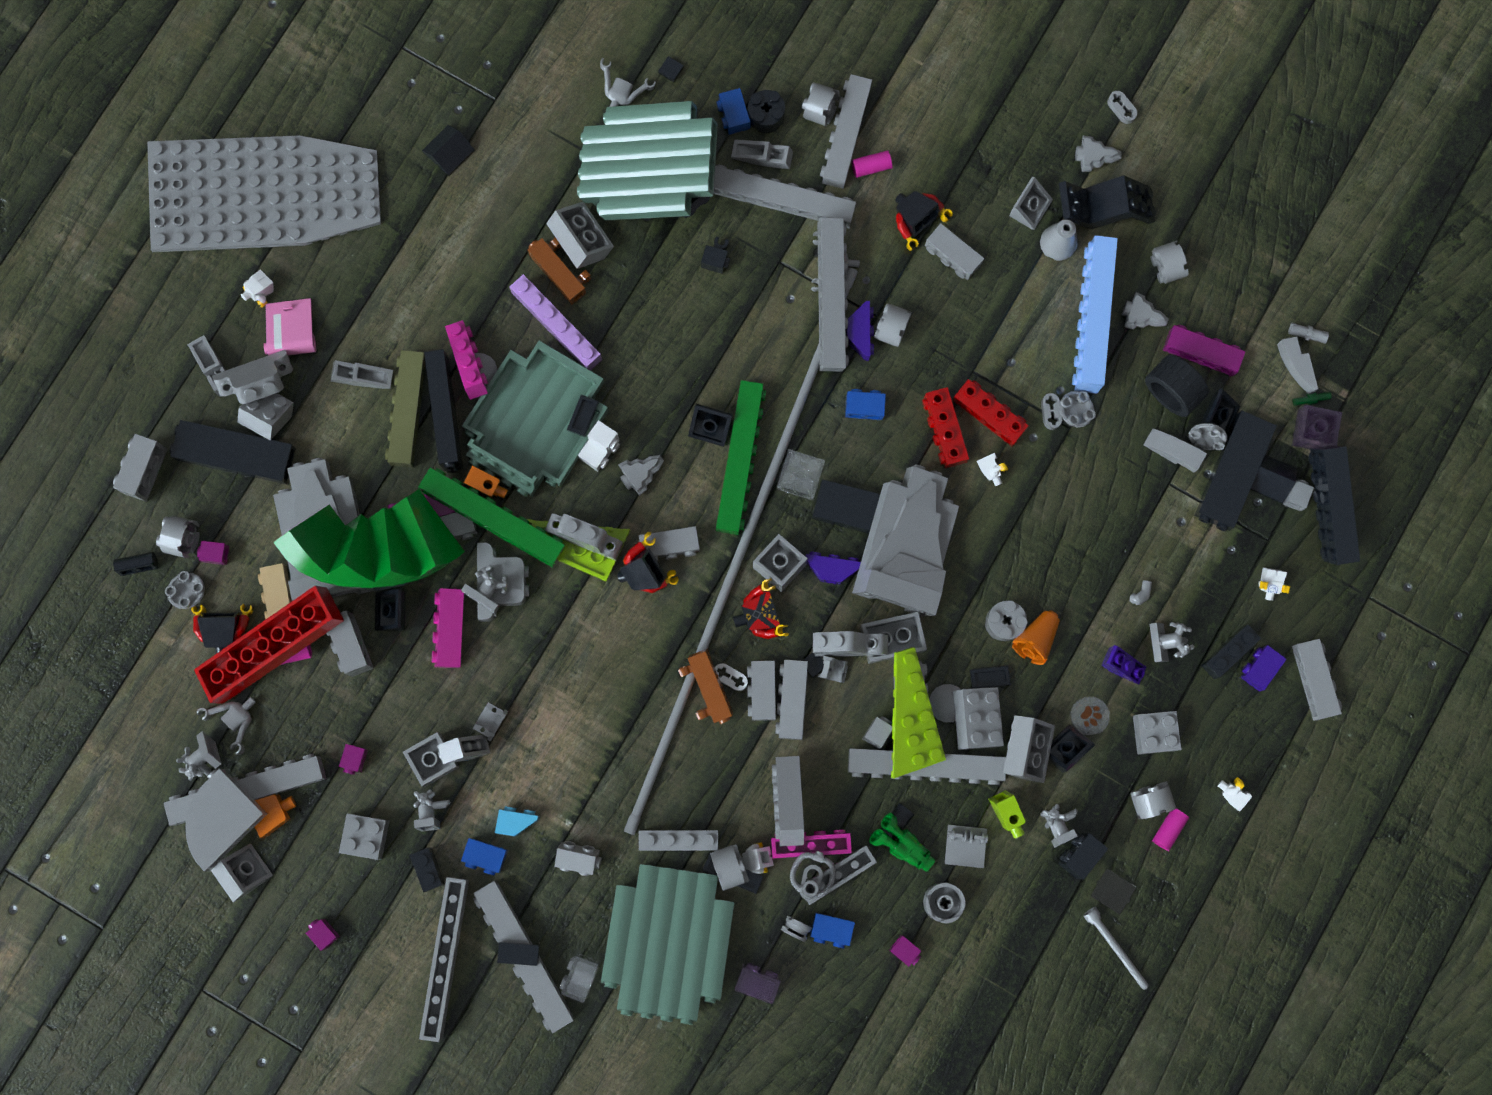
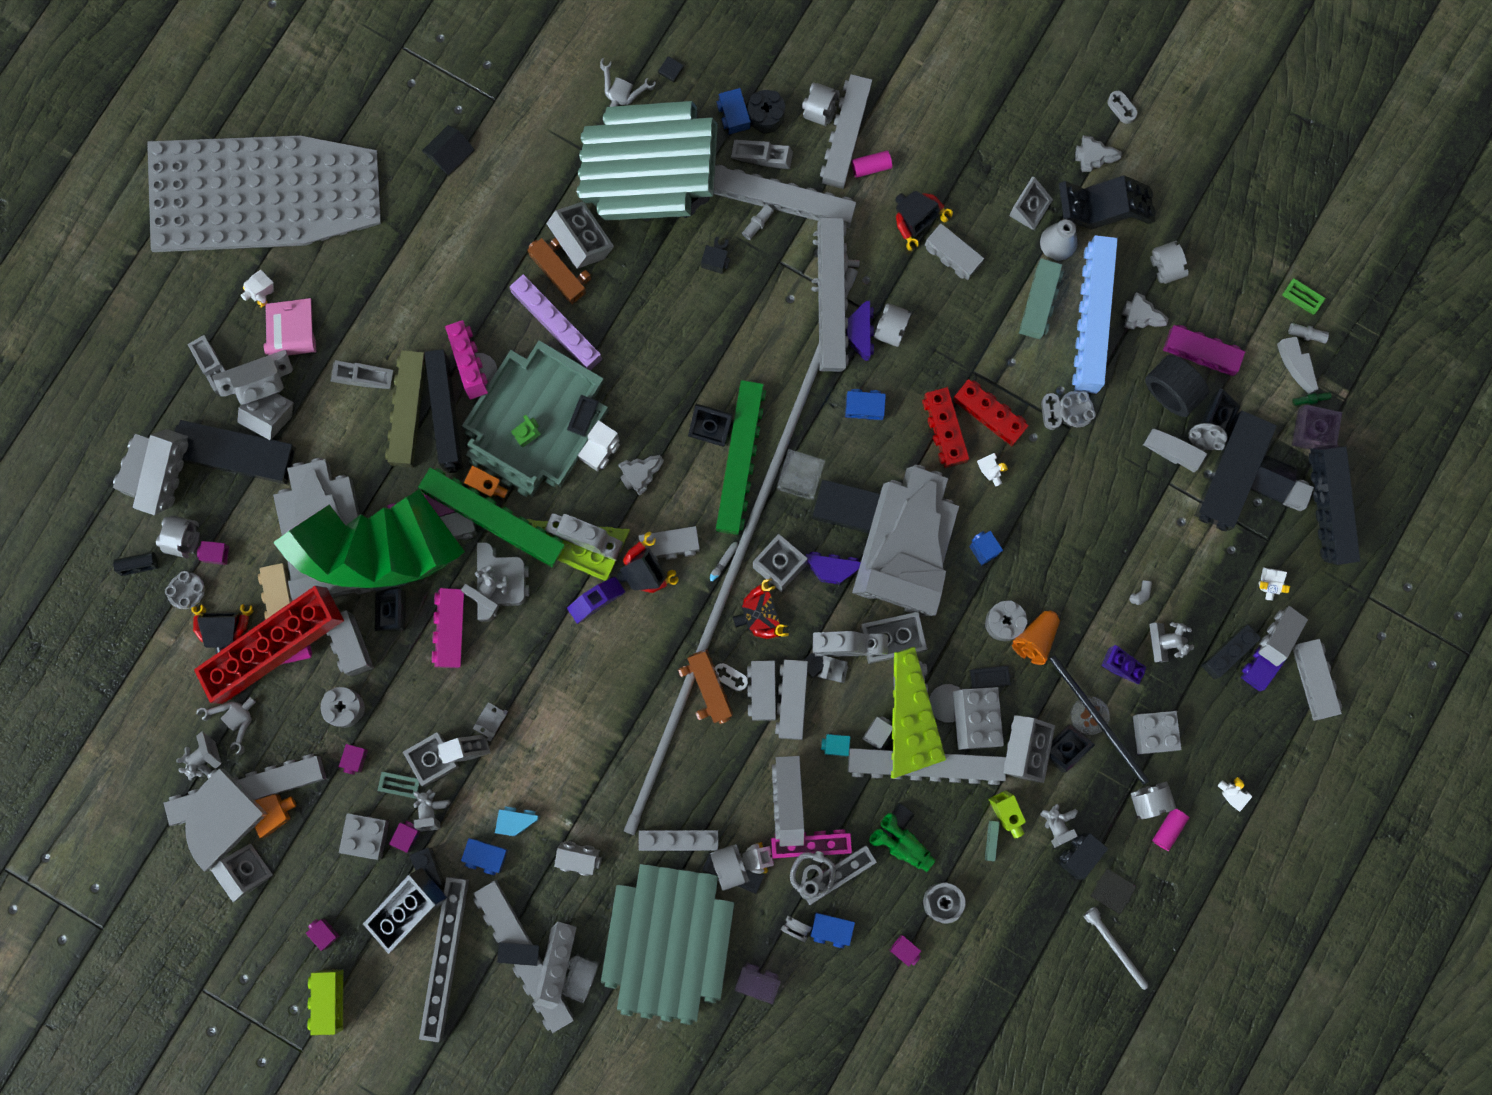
light grey hinge [945,825,988,868] -> none
none -> light grey brick [133,429,188,515]
none -> lime brick [307,969,343,1035]
none -> light grey brick [321,687,365,728]
none -> black brick [363,868,447,954]
none -> sand green tile [377,772,420,799]
none -> magenta brick [390,821,420,853]
none -> bright green bracket [511,414,541,447]
none -> light grey brick [534,922,576,1010]
none -> dark purple slope [567,577,626,624]
none -> light grey piece [710,542,738,581]
none -> light grey pin [742,205,774,240]
none -> teal brick [821,734,850,757]
none -> blue brick [969,531,1003,566]
none -> sand green tile [985,821,999,861]
none -> sand green brick [1019,259,1064,339]
none -> black piece [1049,655,1150,785]
none -> light grey brick [1258,606,1308,666]
none -> bright green tile [1282,278,1325,315]

